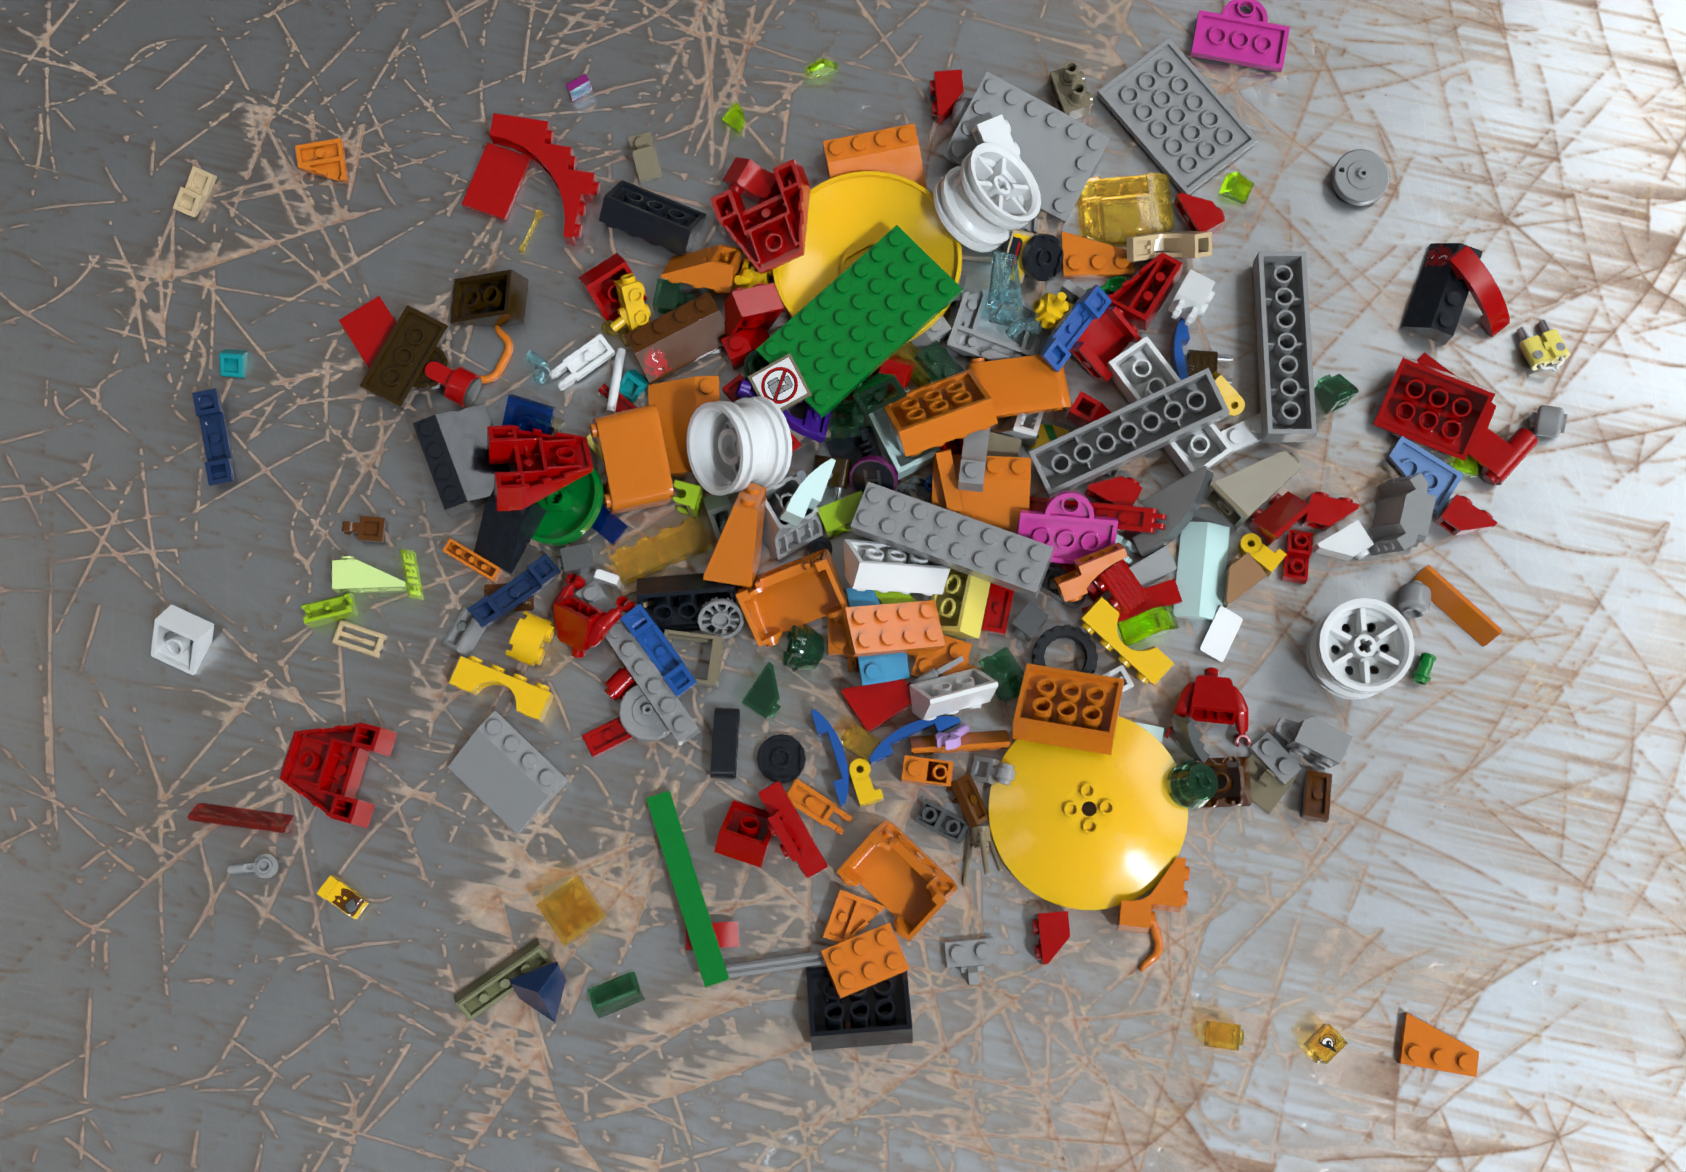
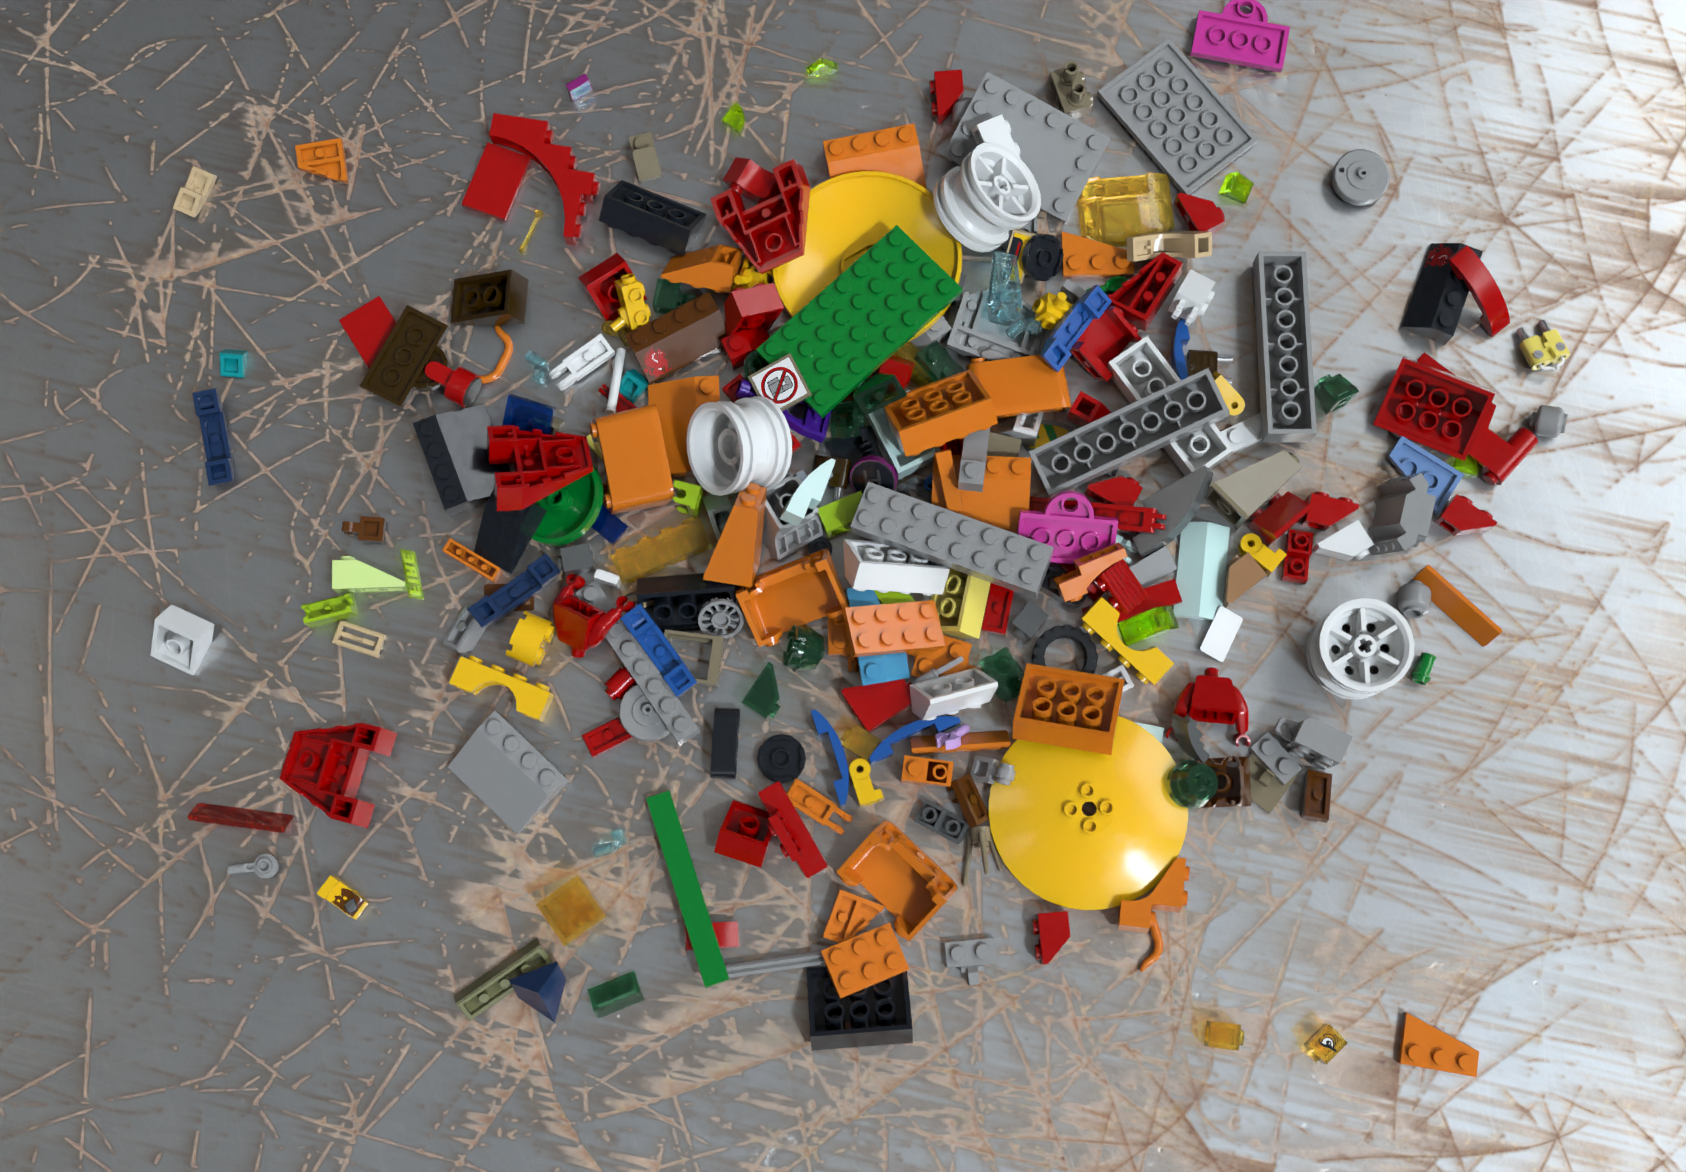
none -> clear light blue arm [593,829,628,858]

